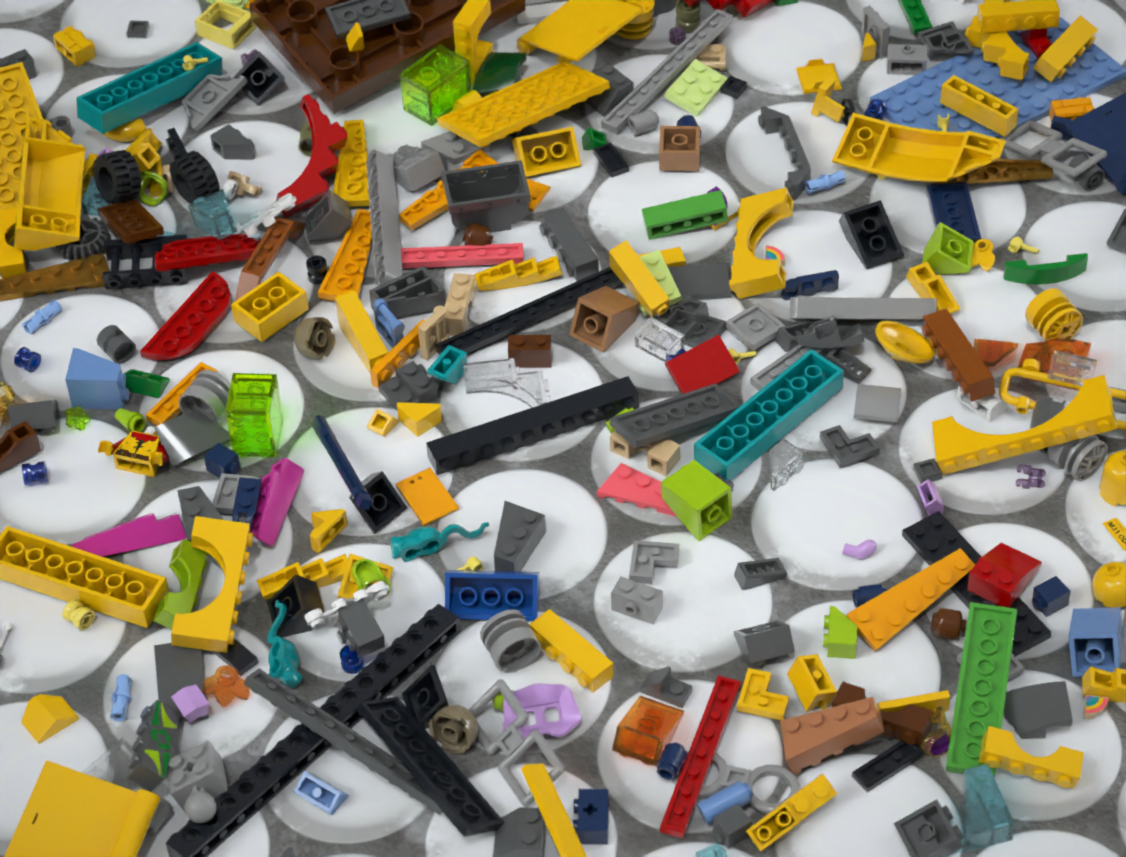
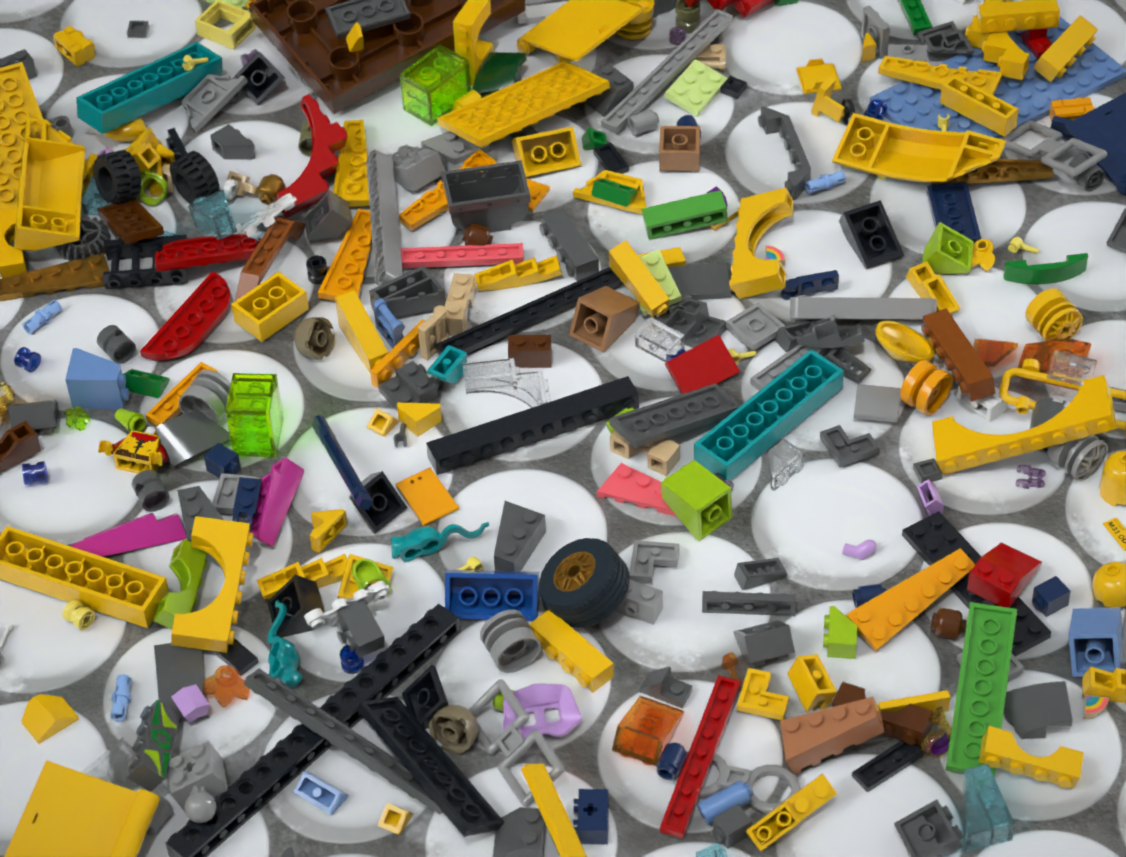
none -> dark grey wheel [131,470,170,512]
none -> yellow slope [156,144,176,167]
none -> pearl gold head [256,174,286,205]
none -> yellow slope [378,803,413,835]
none -> dark grey hand [393,423,408,447]
none -> black wheel [539,538,630,628]
none -> yellow wing [573,170,647,215]
none -> green slope [591,178,638,207]
none -> dark grey plate [702,591,796,616]
none -> clear orange hand [722,652,740,681]
none -> yellow wing [878,56,1003,96]
none -> light orange wheel [900,360,953,416]

